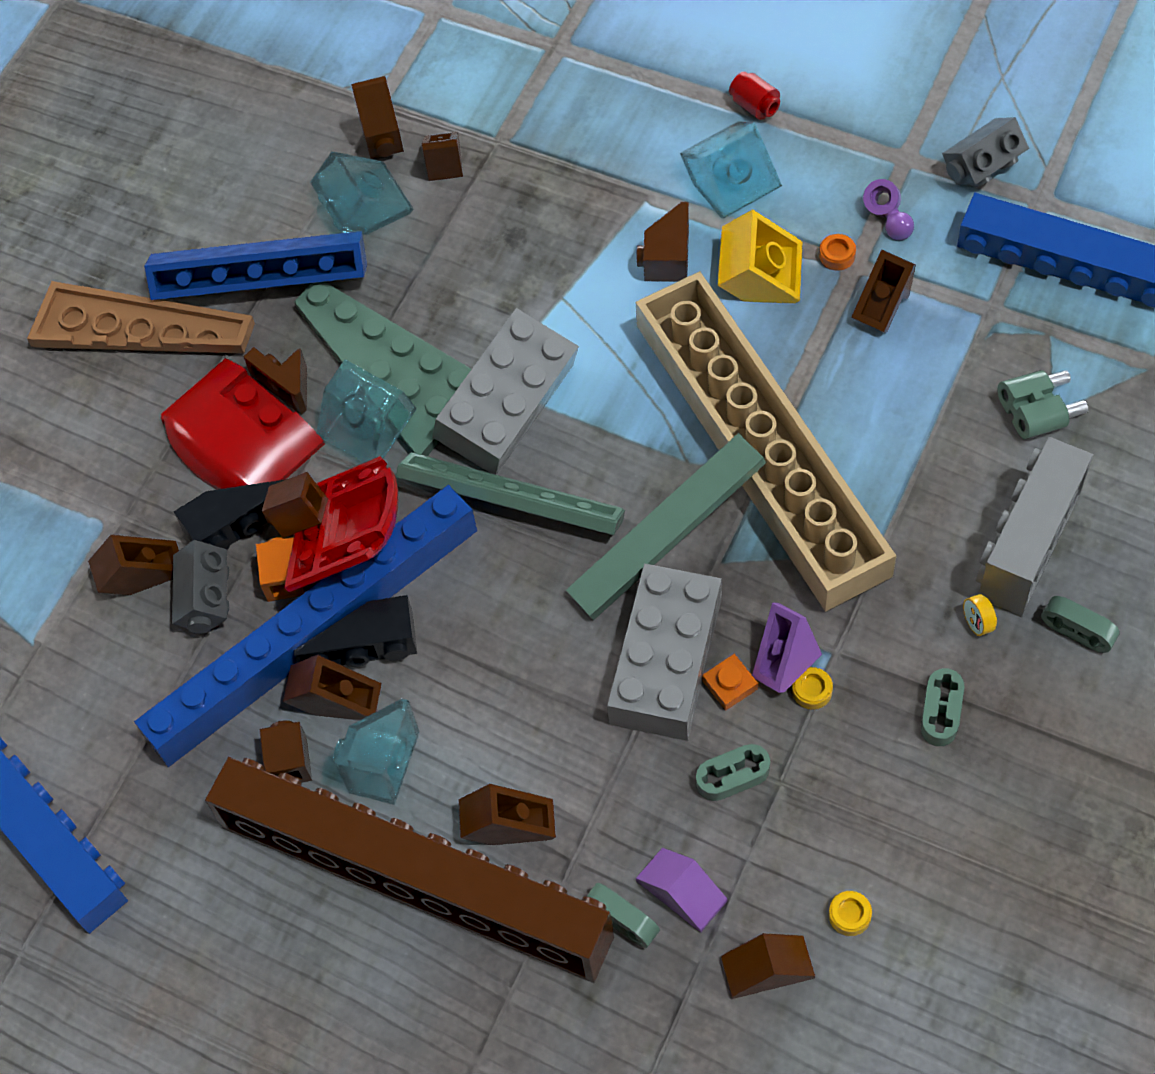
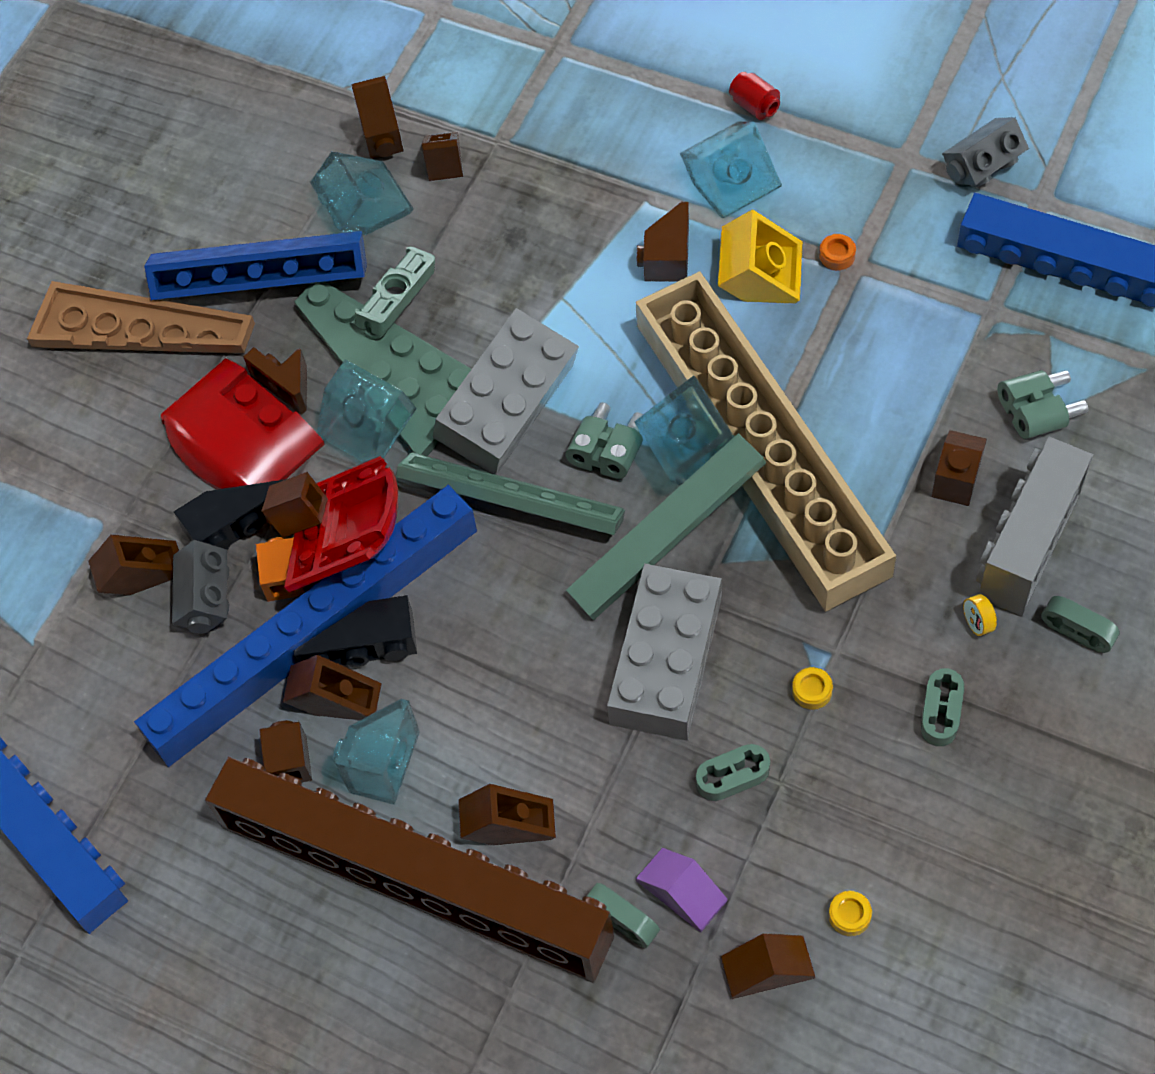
orange plate [702,653,758,711] -> none
medium lavender slope [752,603,822,693] -> none
reddish brown slope [851,249,916,332] -> none
medium lavender plate [863,179,914,240] -> none
none -> sand green piece [355,246,435,336]
none -> sand green piece [565,402,645,479]
none -> clear light blue slope [634,376,734,486]
none -> reddish brown slope [931,430,987,506]

